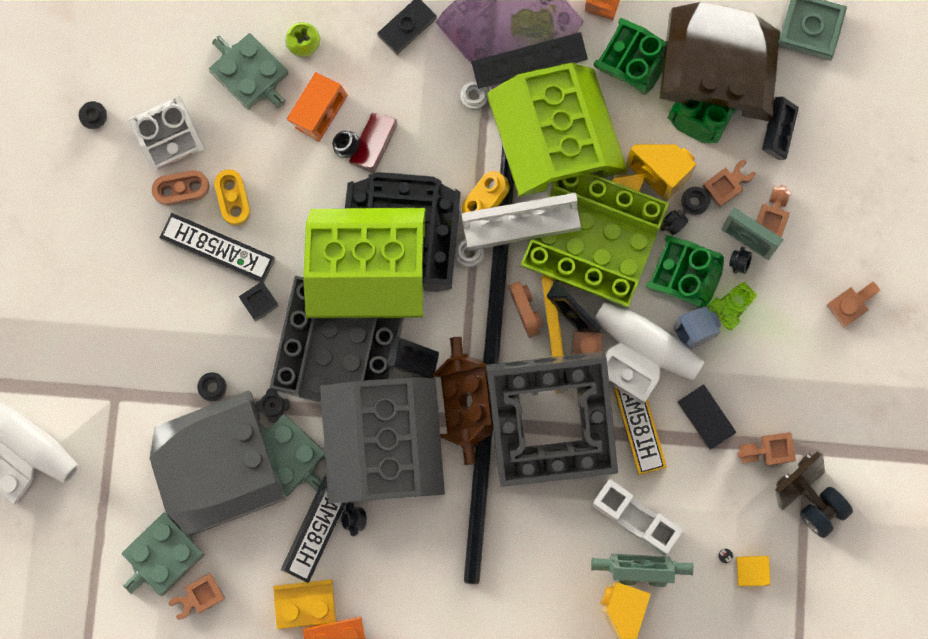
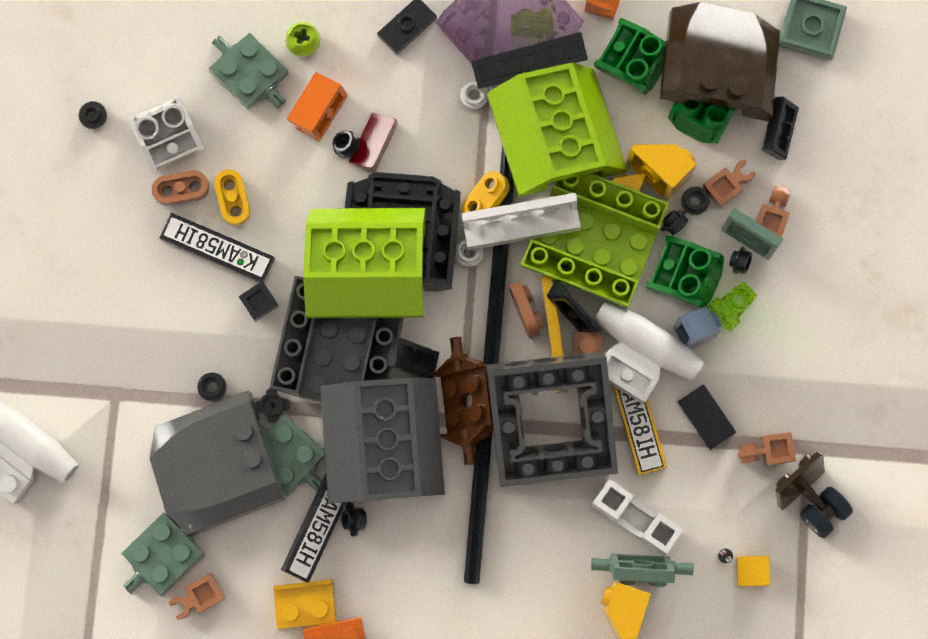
nougat plate [826,281,880,328] -> none

